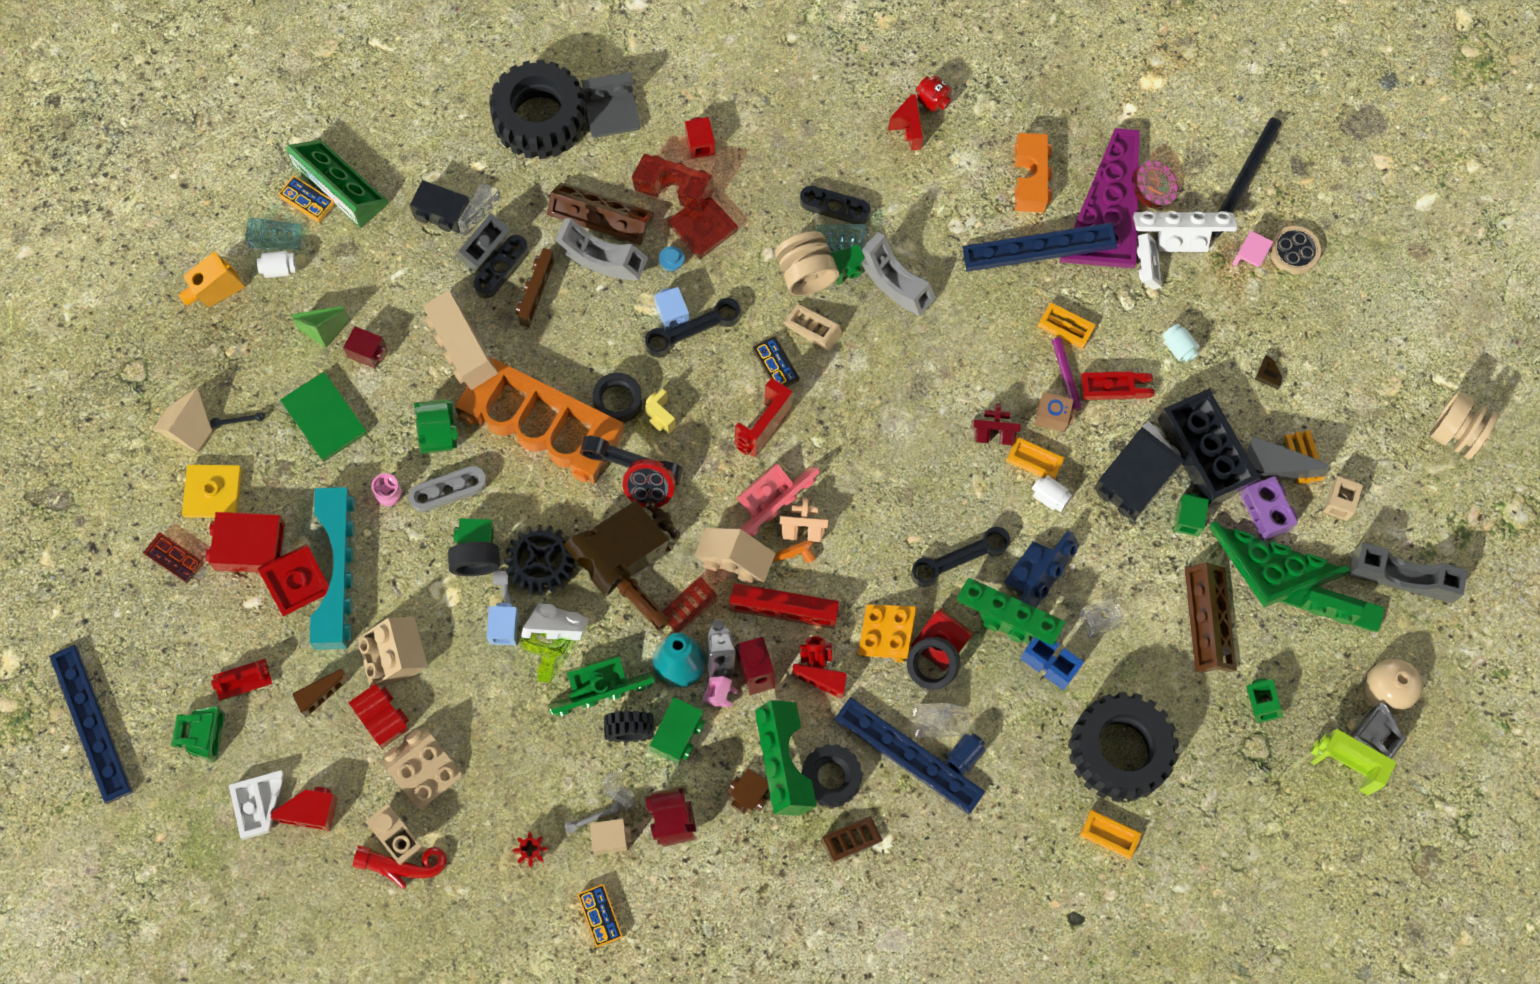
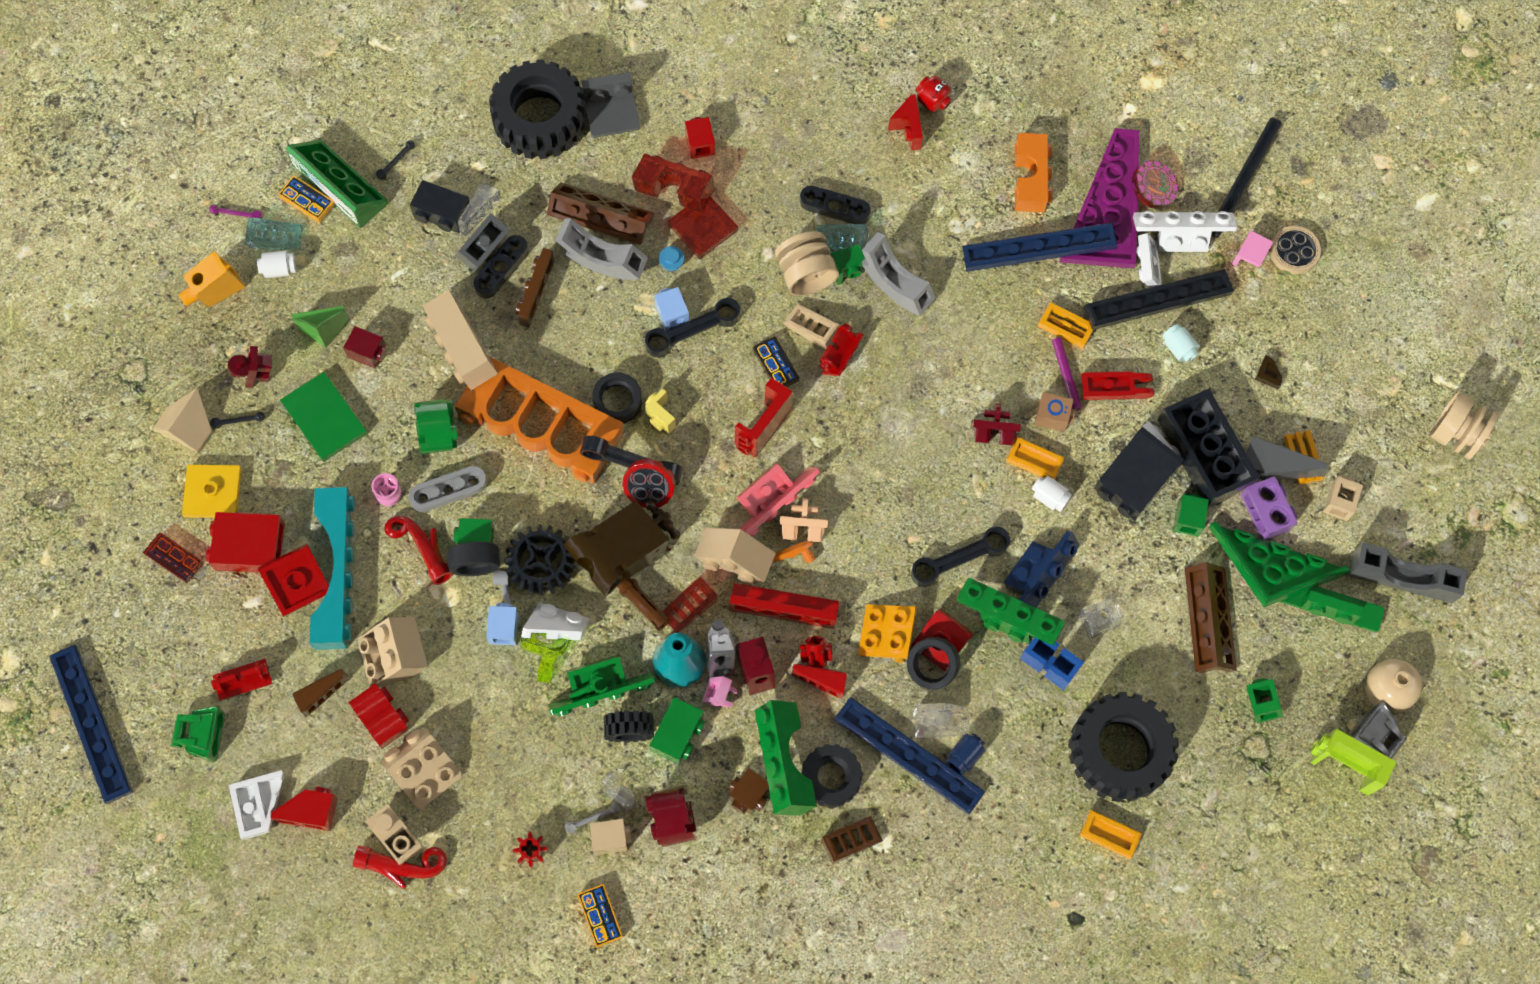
none -> magenta hinge [209,204,262,222]
none -> dark red hips [227,346,272,388]
none -> black hinge [376,140,415,180]
none -> red plant [384,516,453,585]
none -> red hinge [819,323,864,376]
none -> black tile [1084,269,1234,330]

